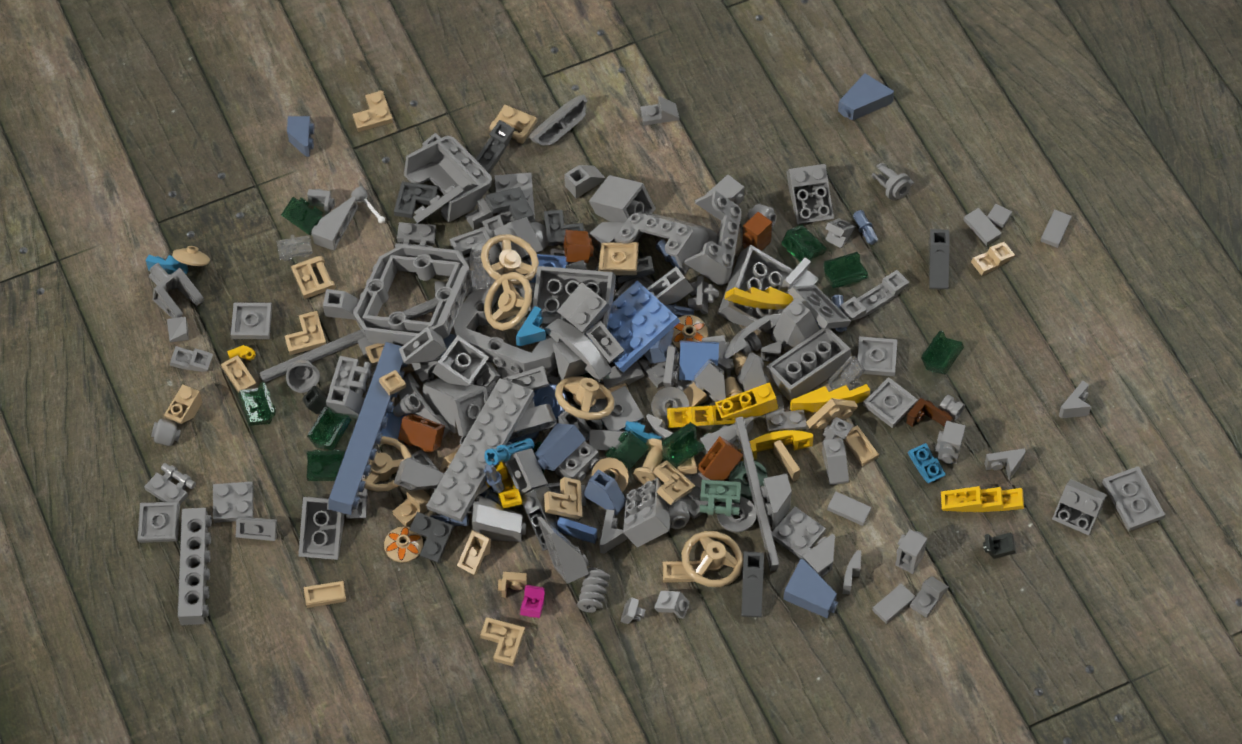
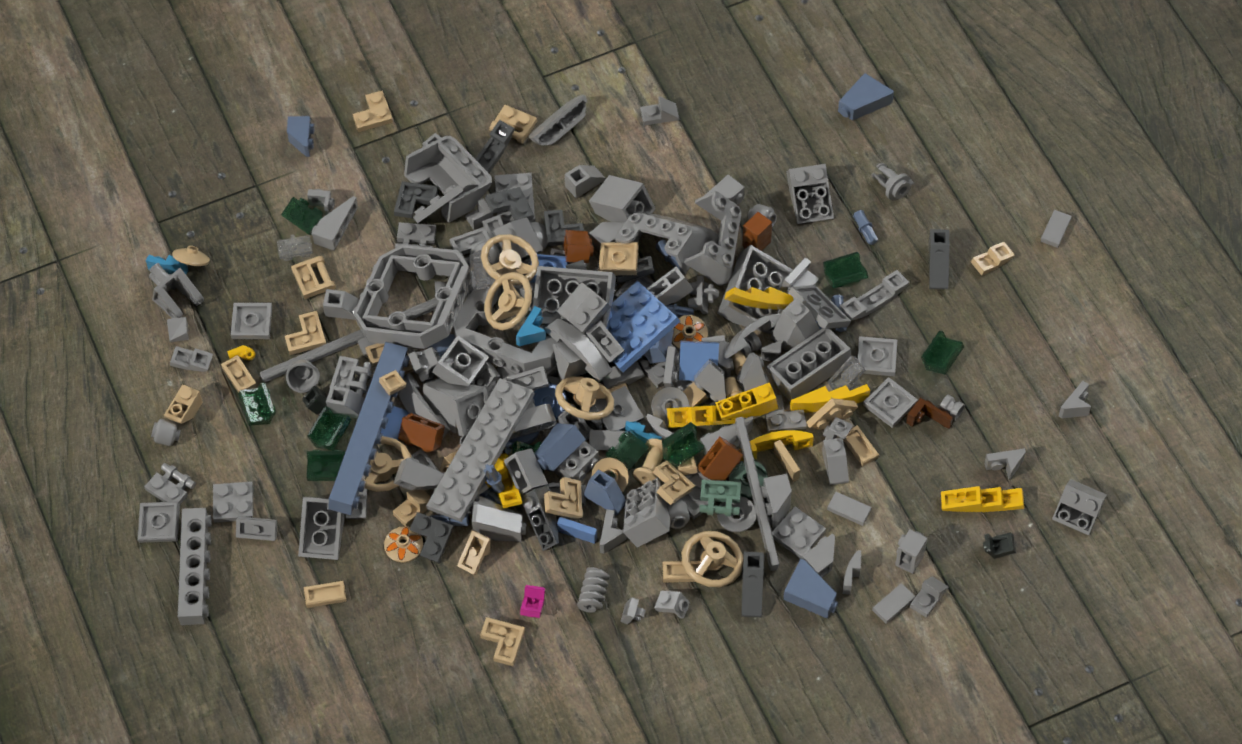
hinge [351,186,385,223] -> none
light grey cone [393,394,420,417] -> none
light grey slope [399,327,447,364] -> none
dark azure pin [484,438,534,466] -> none
tan bracket [498,572,528,598] -> none
light grey slope [538,516,589,584] -> none
clear green bracket [781,225,827,262] -> none
light grey slope [825,218,856,248] -> none
dark azure slope [908,443,946,484] -> none
light grey brick [935,421,966,464] -> none
light grey tile [963,208,1002,246] -> none
light grey tile [987,204,1012,228] -> none
light grey plate [1102,466,1165,531] -> none

